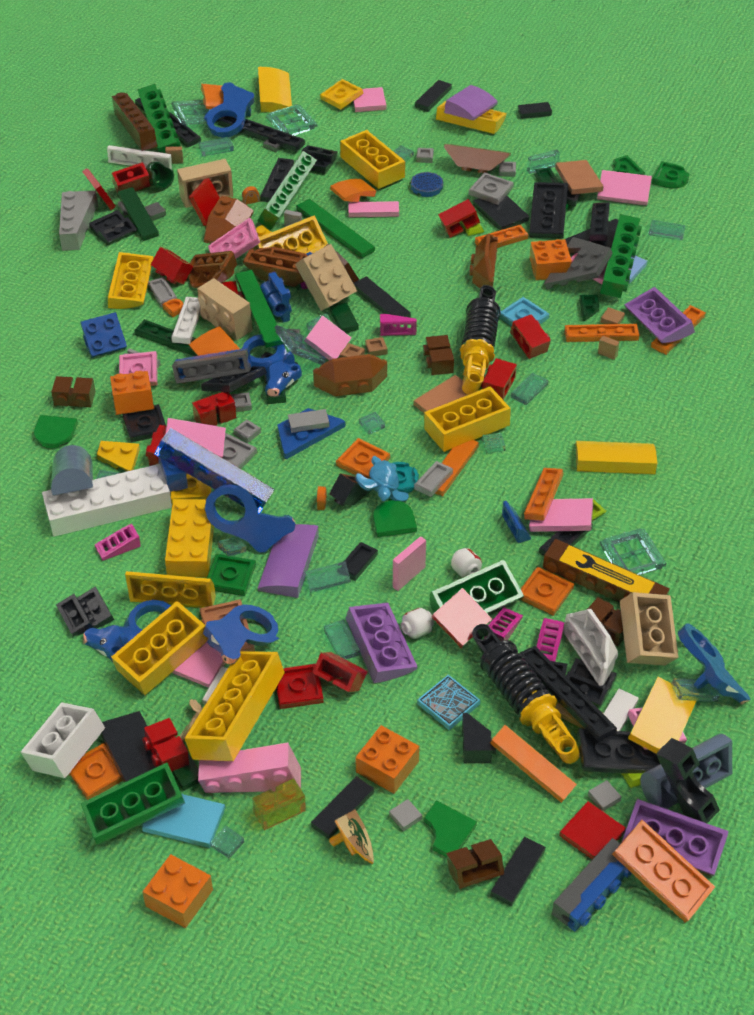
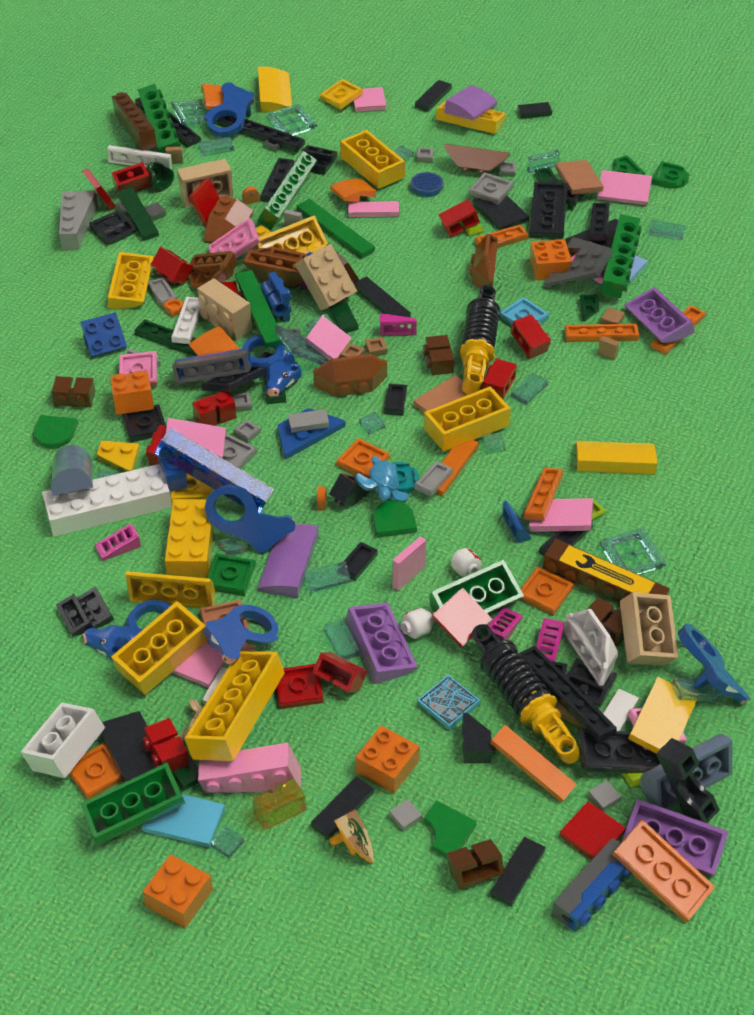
none -> black tile [385,384,407,416]

